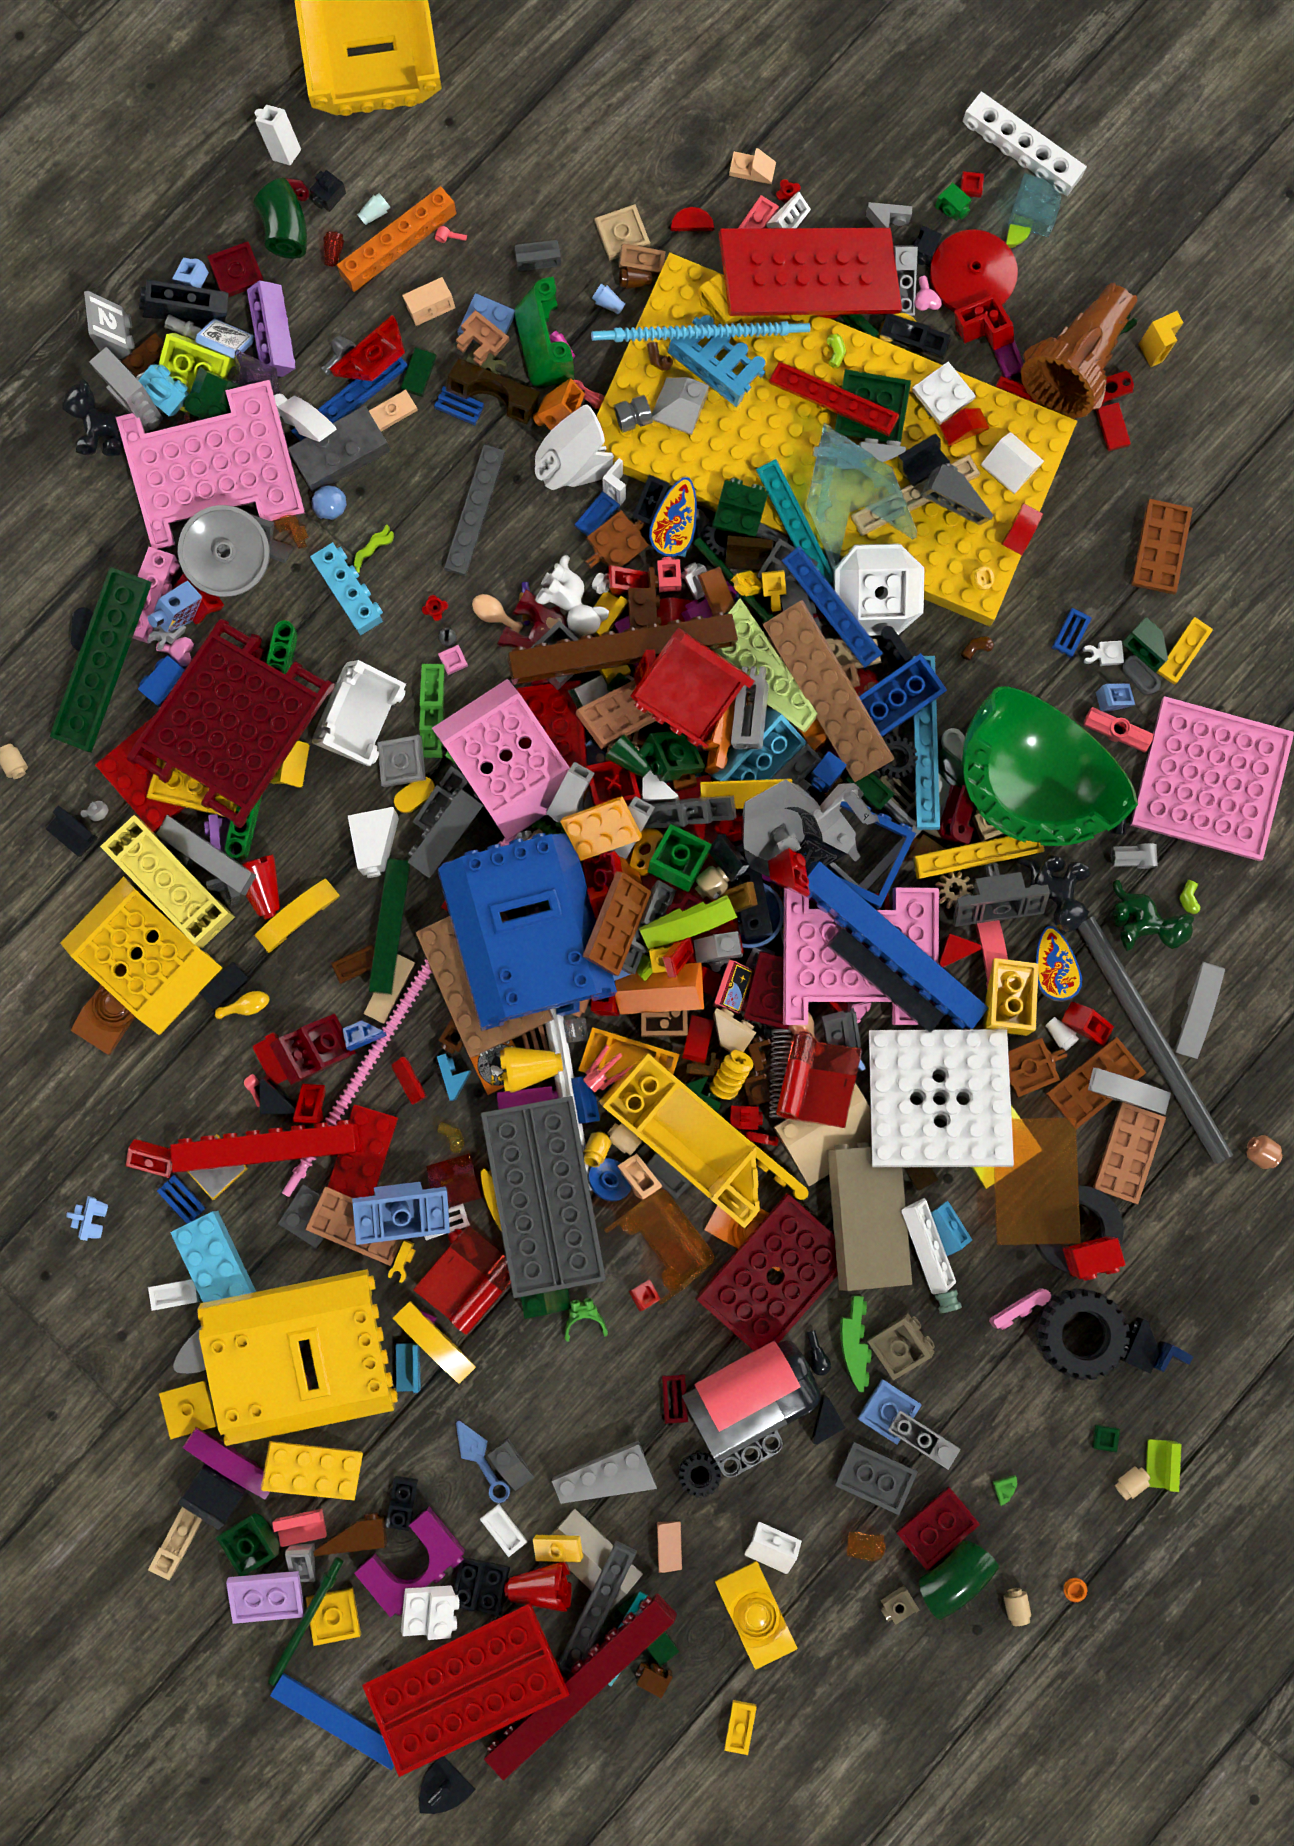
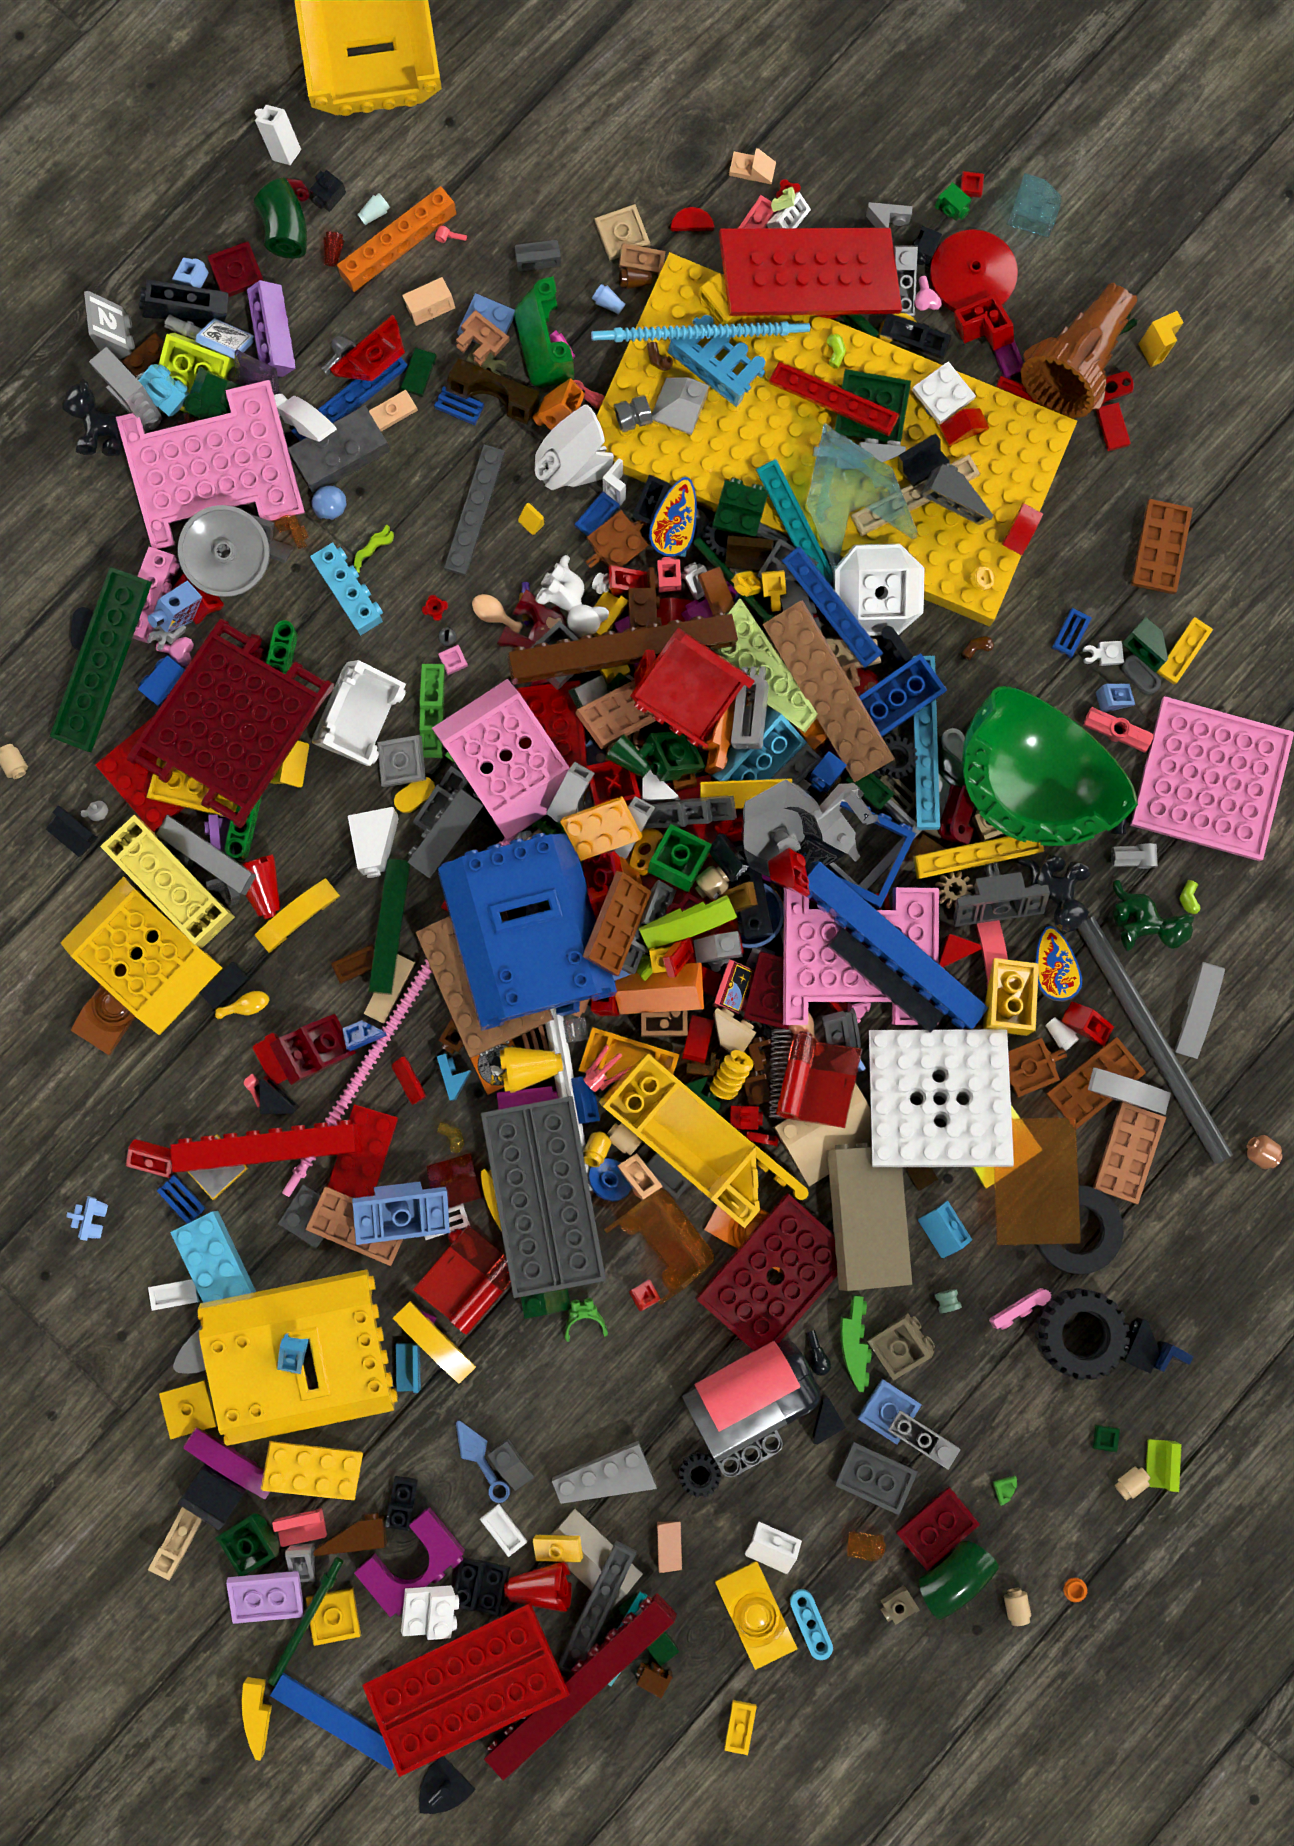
red slope [293,1084,326,1123] -> none
yellow plate [388,1240,416,1283] -> none
dark red tile [662,1374,688,1424] -> none
white slope [902,1198,956,1294] -> none
white brick [962,91,1087,196] -> none
white slope [981,432,1044,494] -> none
lime tile [1006,224,1031,248] -> none
red brick [1063,1236,1126,1281] -> none
none -> yellow slope [242,1677,272,1761]
none -> dark azure slope [277,1333,308,1374]
none -> yellow slope [518,503,544,535]
none -> yellowish green tile [771,187,795,212]
none -> medium azure plate [790,1589,833,1660]

